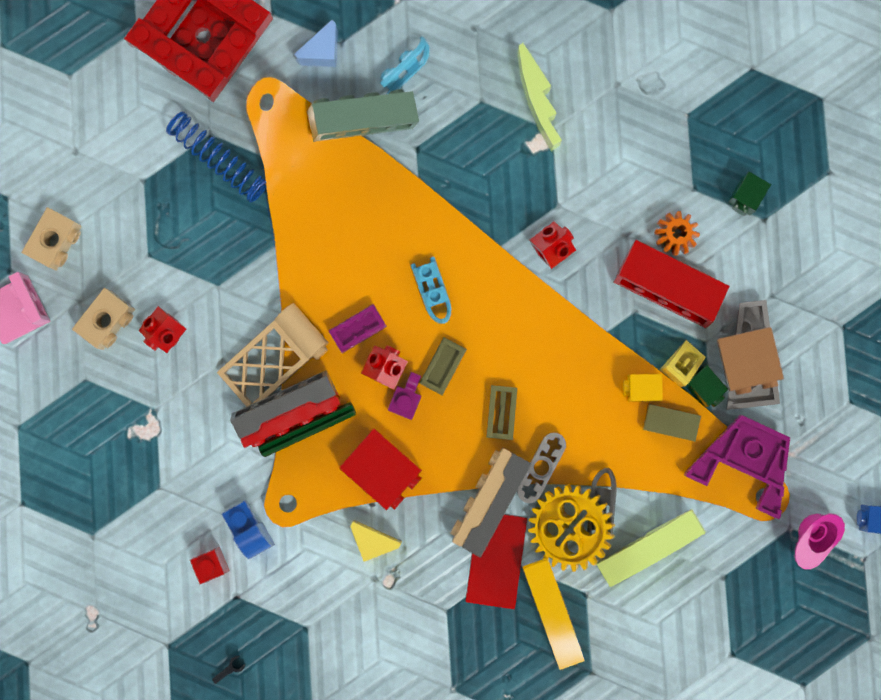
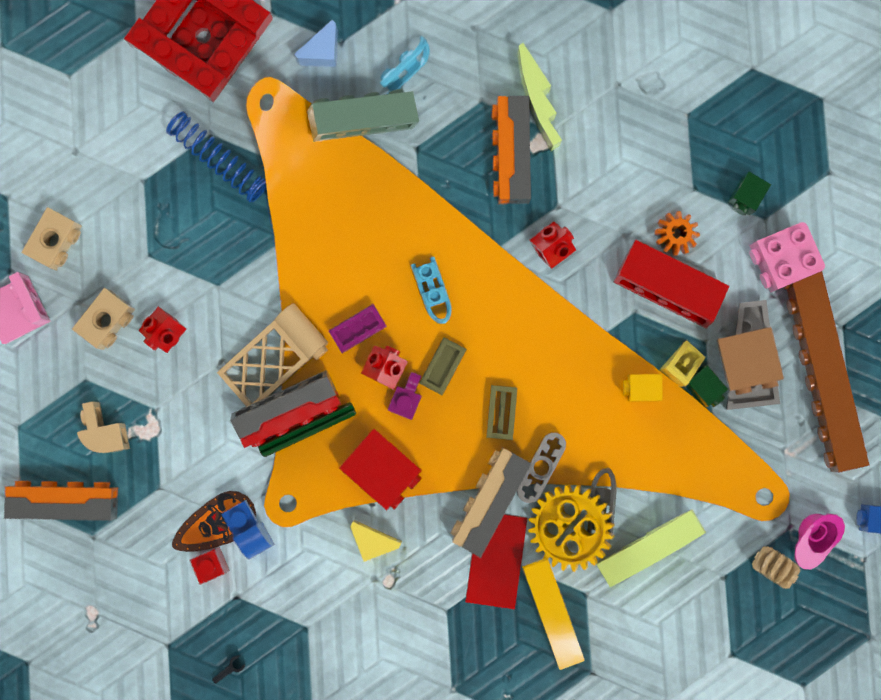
olive tile [643,404,701,441] -> none
magenta wing [684,415,790,520] -> none
none -> piece [4,481,118,521]
none -> tan brick [77,402,130,453]
none -> sticker [172,491,256,552]
none -> piece [492,96,531,204]
none -> bright pink bracket [749,222,825,293]
none -> tan gear [752,546,801,589]
none -> dark orange brick [783,271,870,473]

